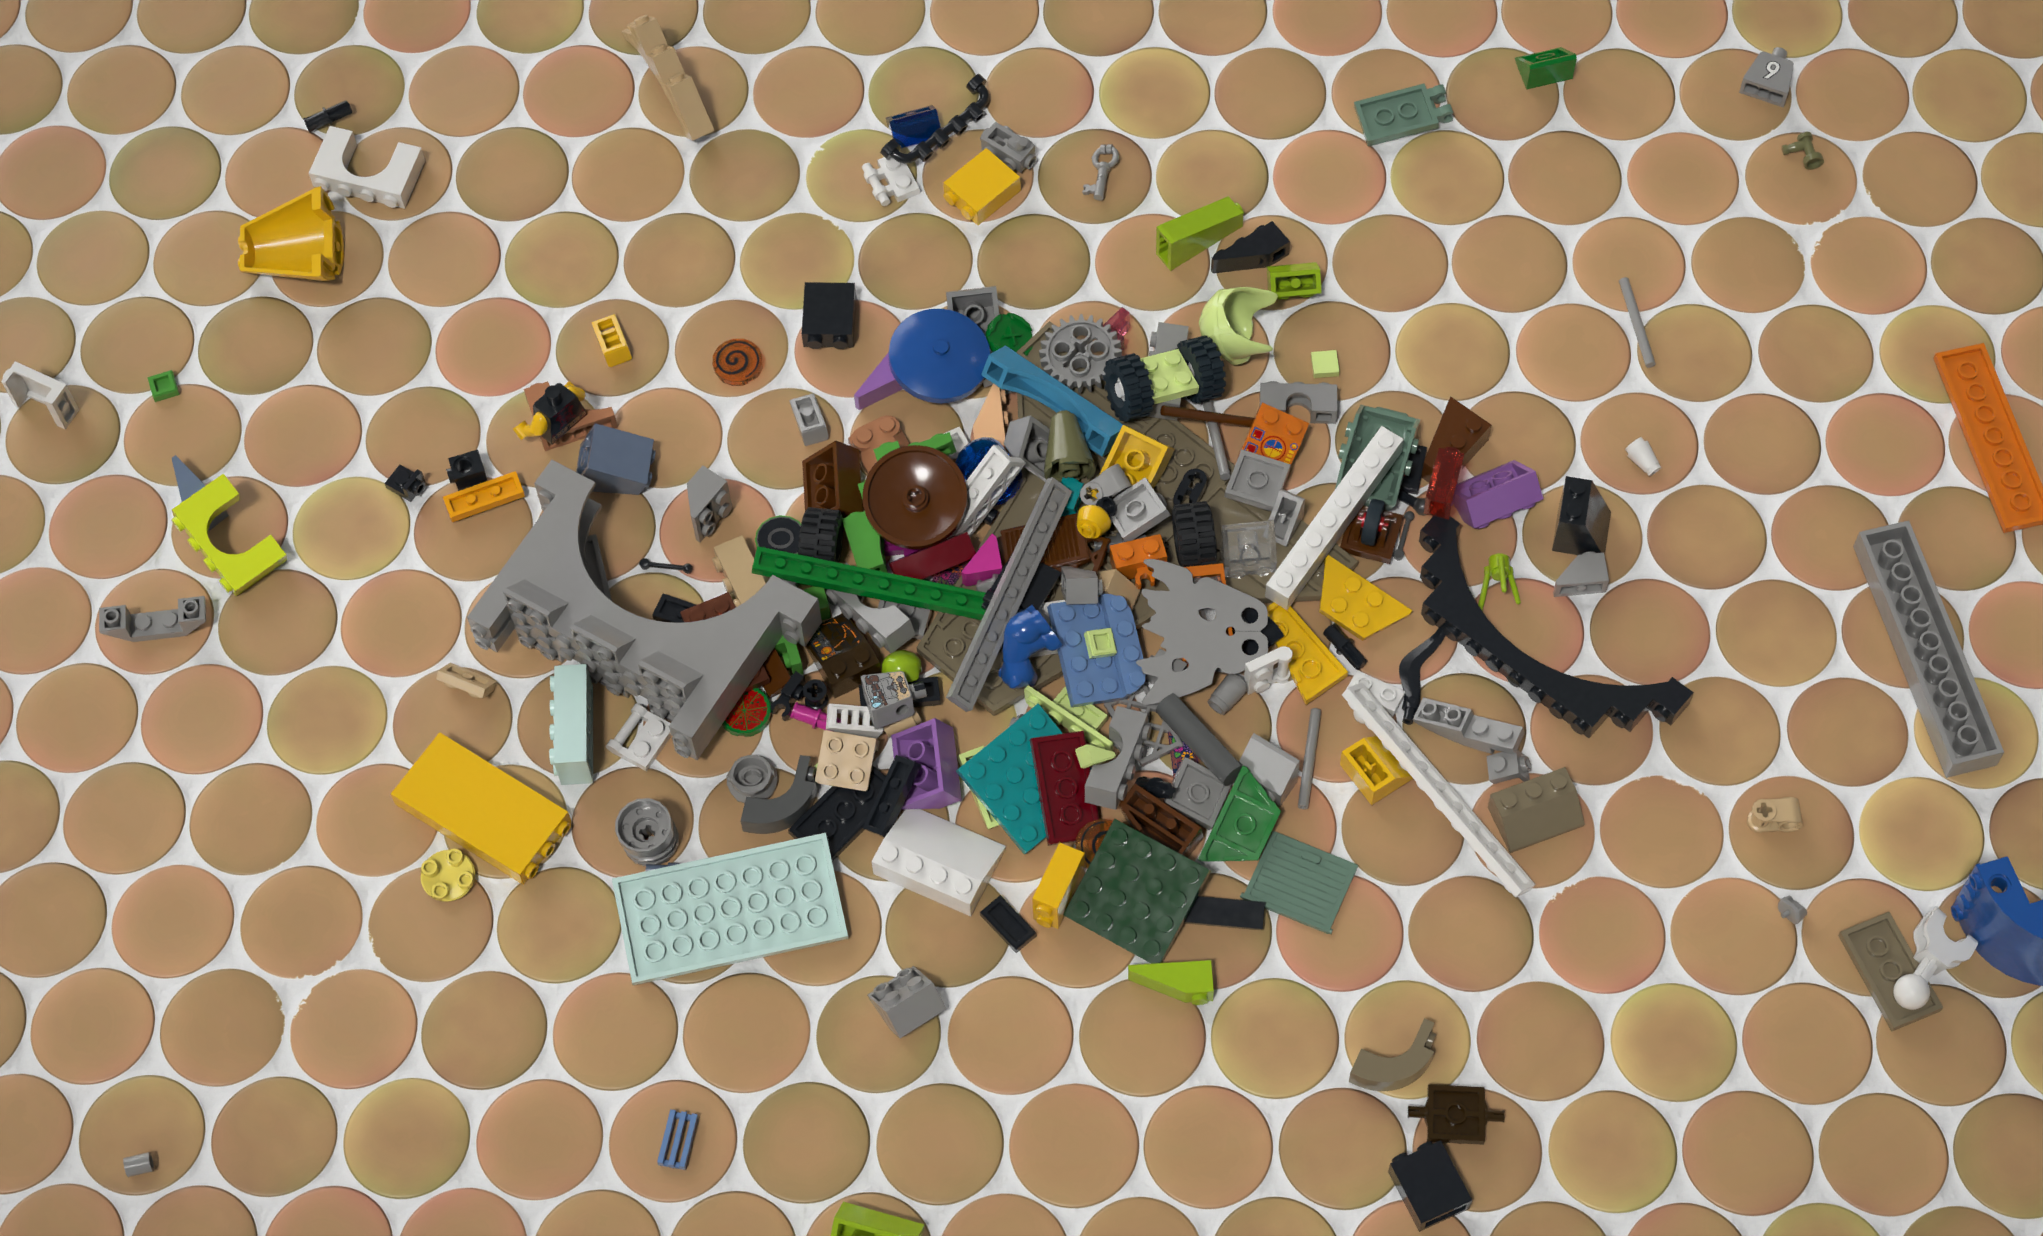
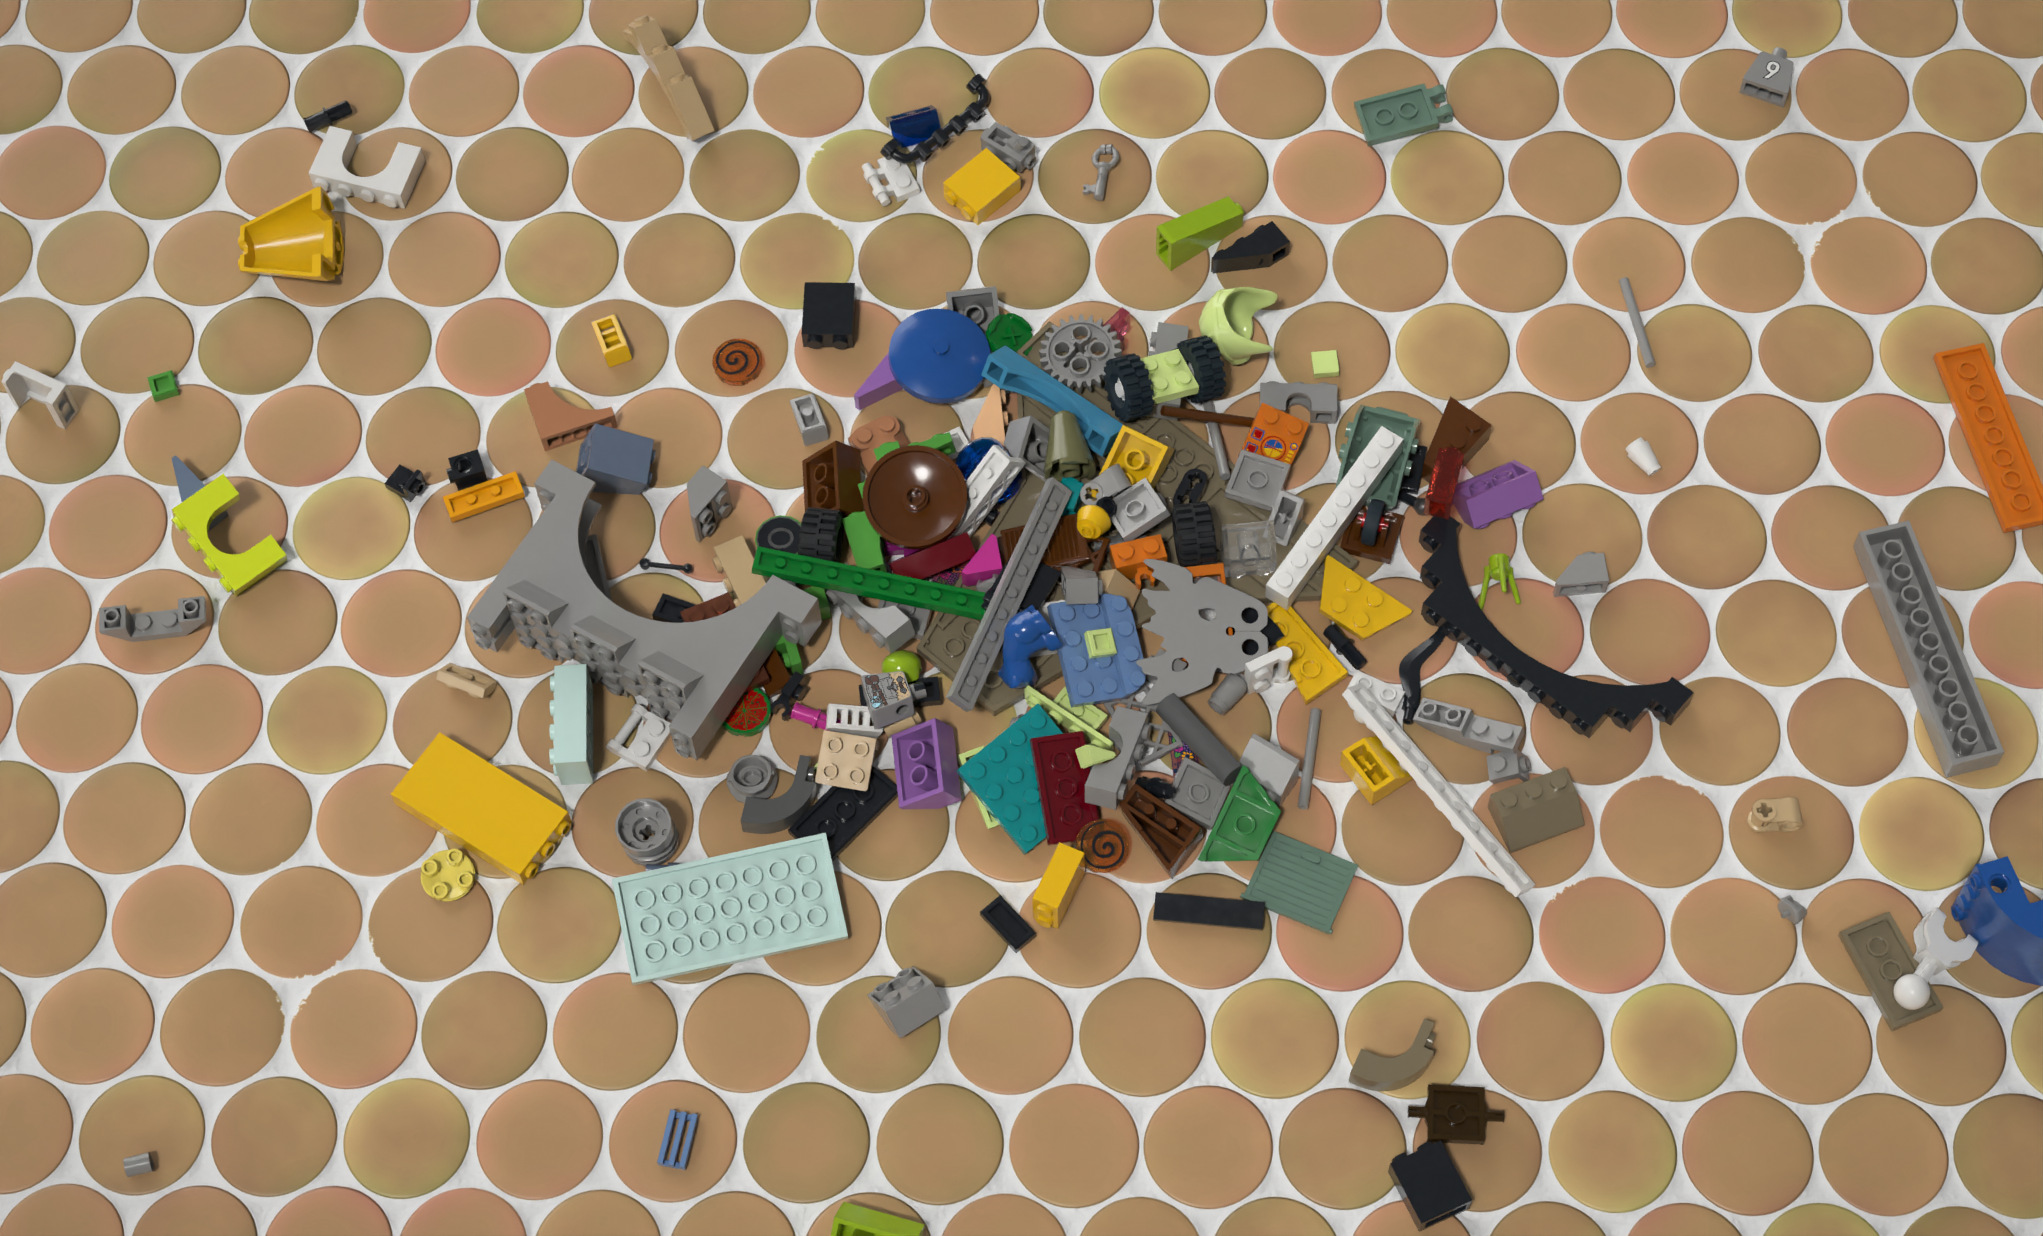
torso [513,381,587,445] -> none
black bush [803,679,829,710] -> none
dark brown slope [805,613,881,699] -> none
black plate [863,755,921,838] -> none
white slope [872,809,1006,917] -> none
dark green plate [1063,819,1211,964] -> none
lime slope [1128,960,1214,1005] -> none
lime brick [1267,262,1322,299] -> none
dark grey hinge [1393,511,1414,561] -> none
green slope [1515,47,1577,90] -> none
black slope [1552,476,1611,556] -> none
olive piece [1782,132,1824,170] -> none

